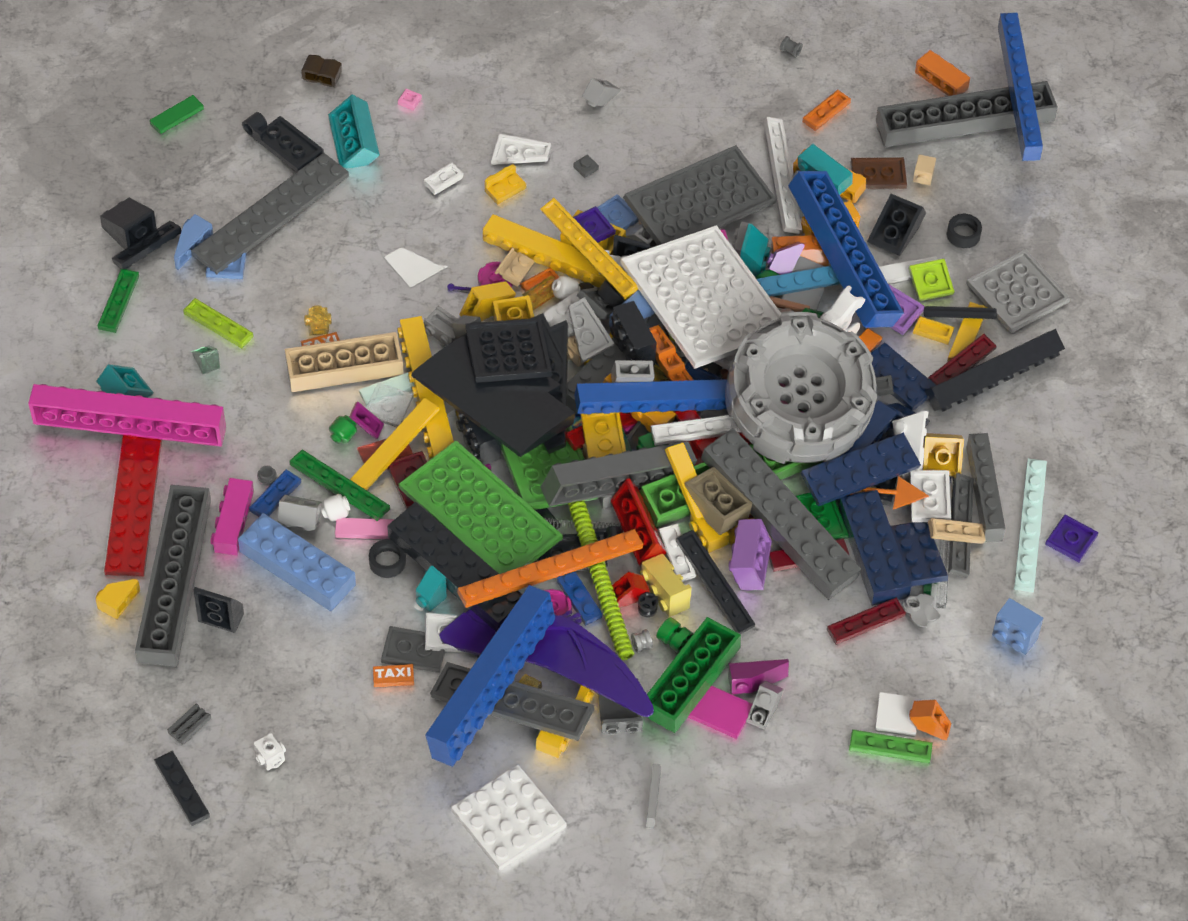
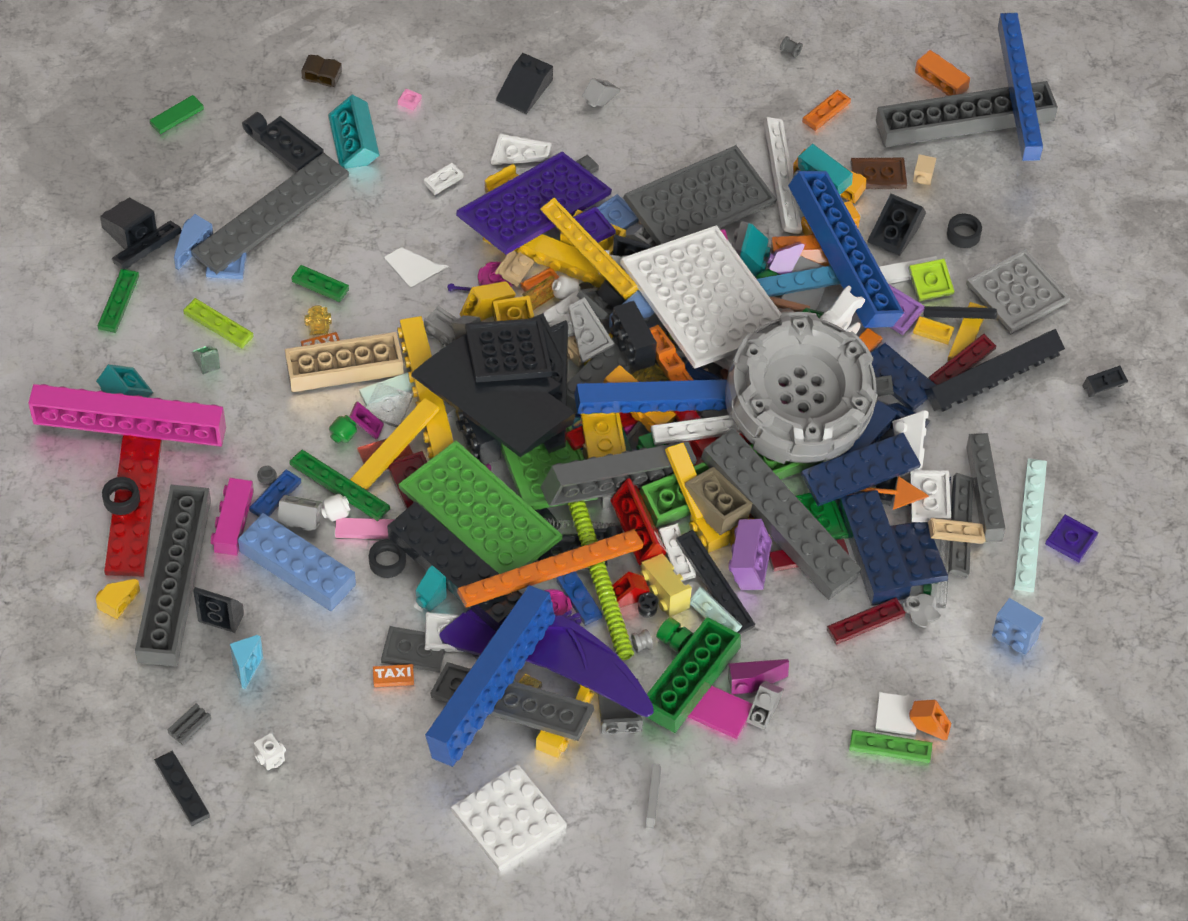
light grey brick [611,360,654,383] -> none
yellow slope [922,433,964,476] -> none
none -> black tyre [102,477,140,515]
none -> medium azure slope [230,635,263,689]
none -> green plate [292,265,349,302]
none -> dark purple plate [456,152,612,255]
none -> black slope [496,53,553,114]
none -> light aqua tile [690,587,742,632]
none -> black hinge [1082,365,1128,397]

